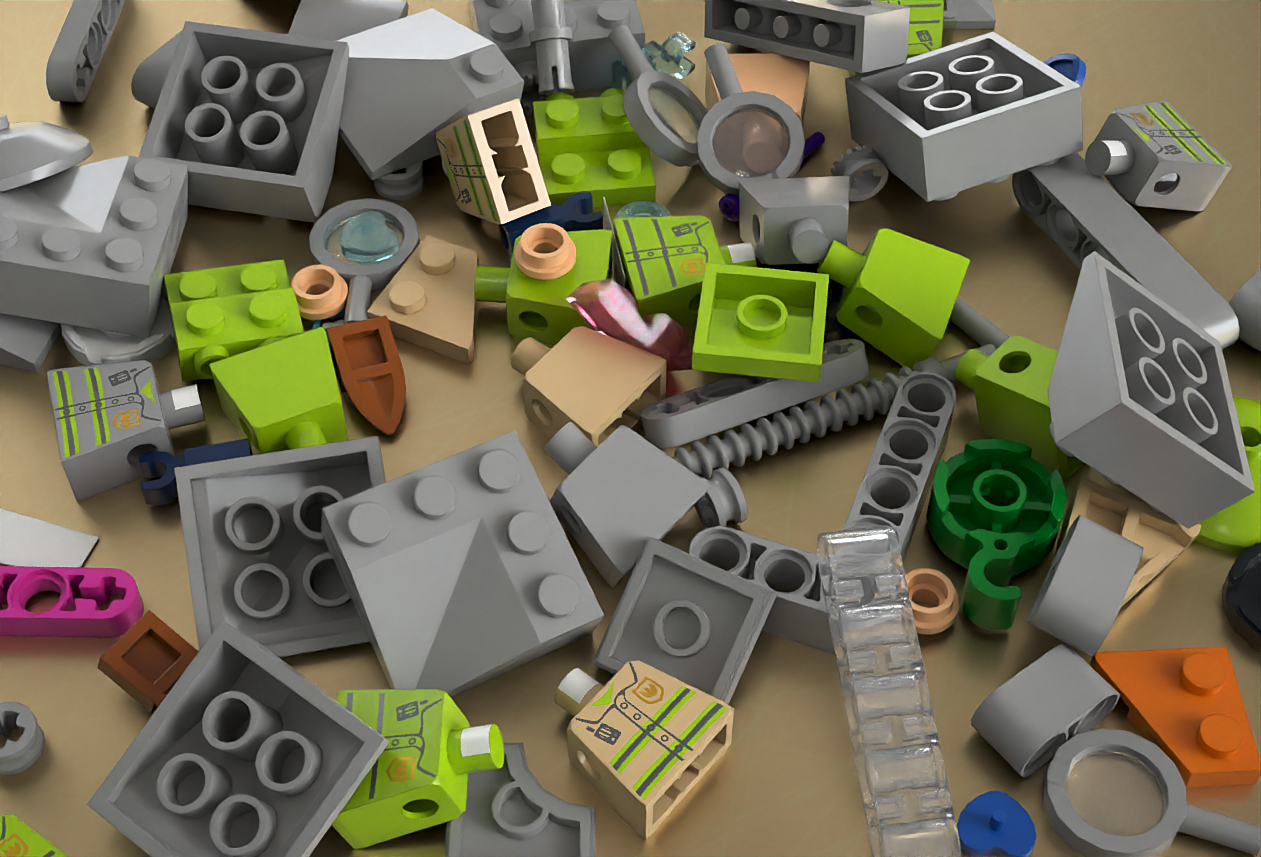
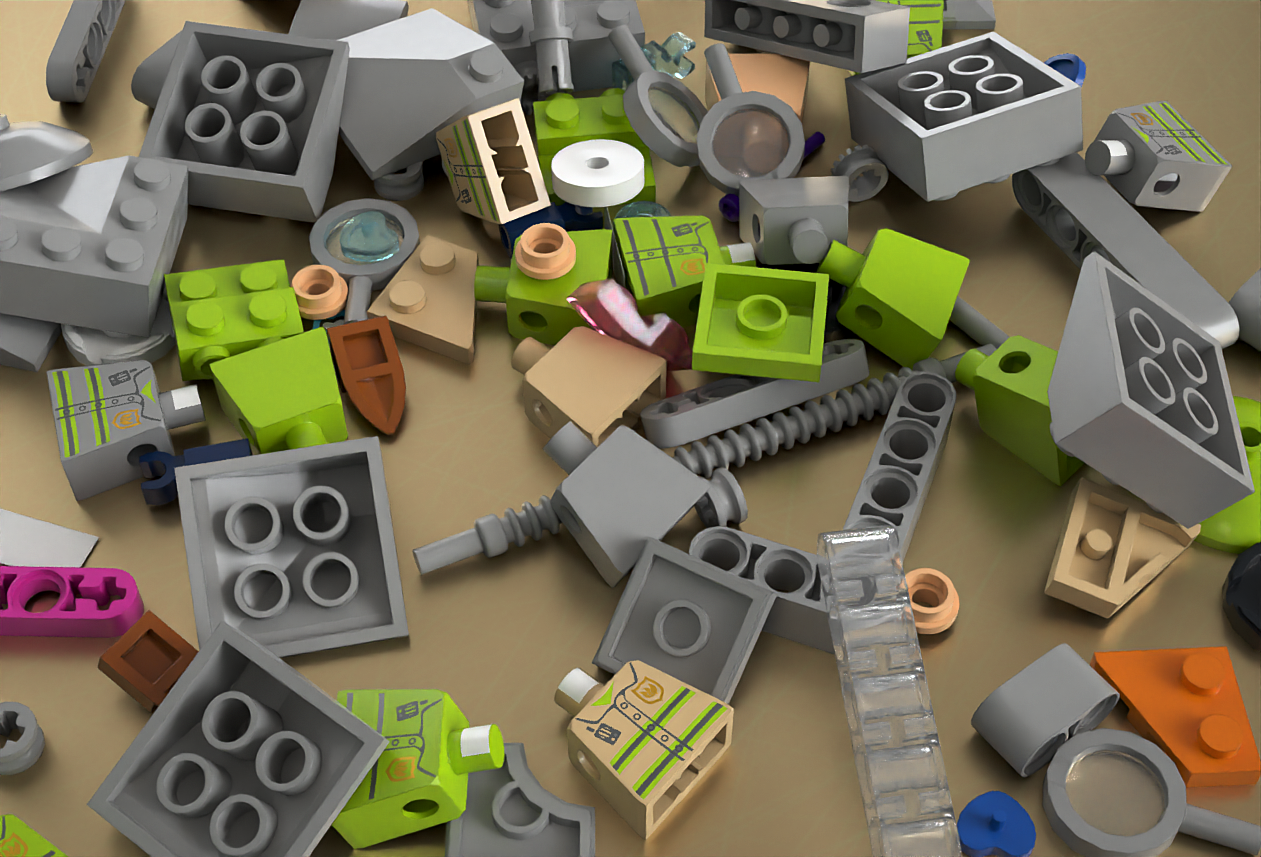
light grey slope [321,430,604,697] -> none
green piece [926,438,1067,631] -> none
light grey beam [1027,515,1144,656] -> none
none -> white piece [551,139,645,207]

